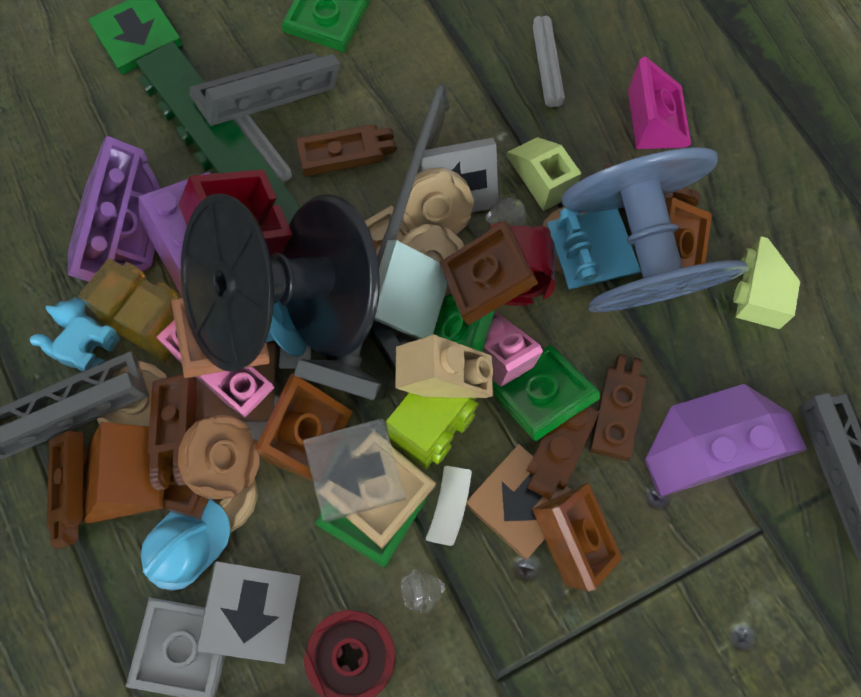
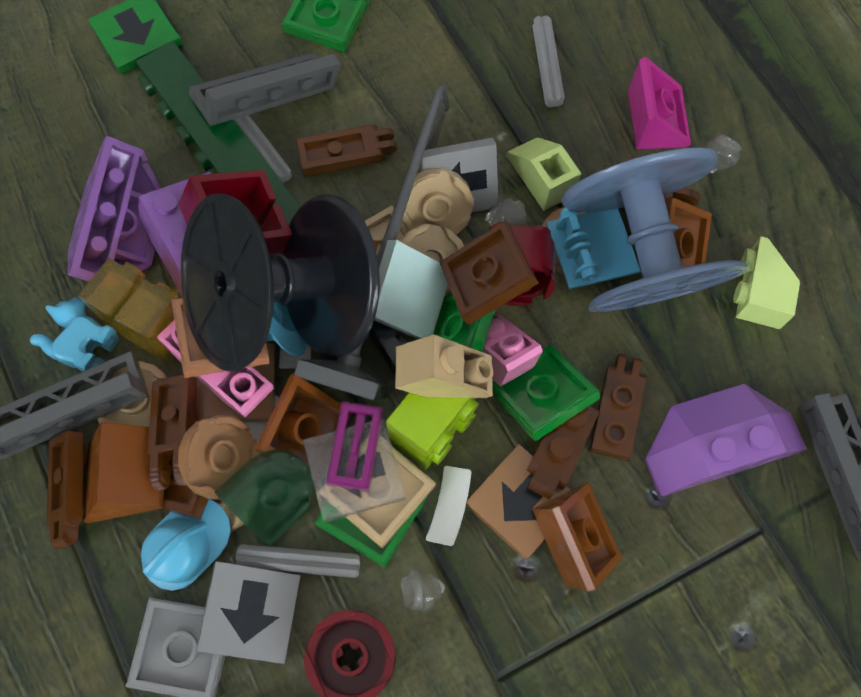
none -> clear green tile [214,449,314,546]
none -> light grey axle [236,544,361,578]
none -> magenta tile [326,401,384,492]
none -> clear plate [705,134,742,173]

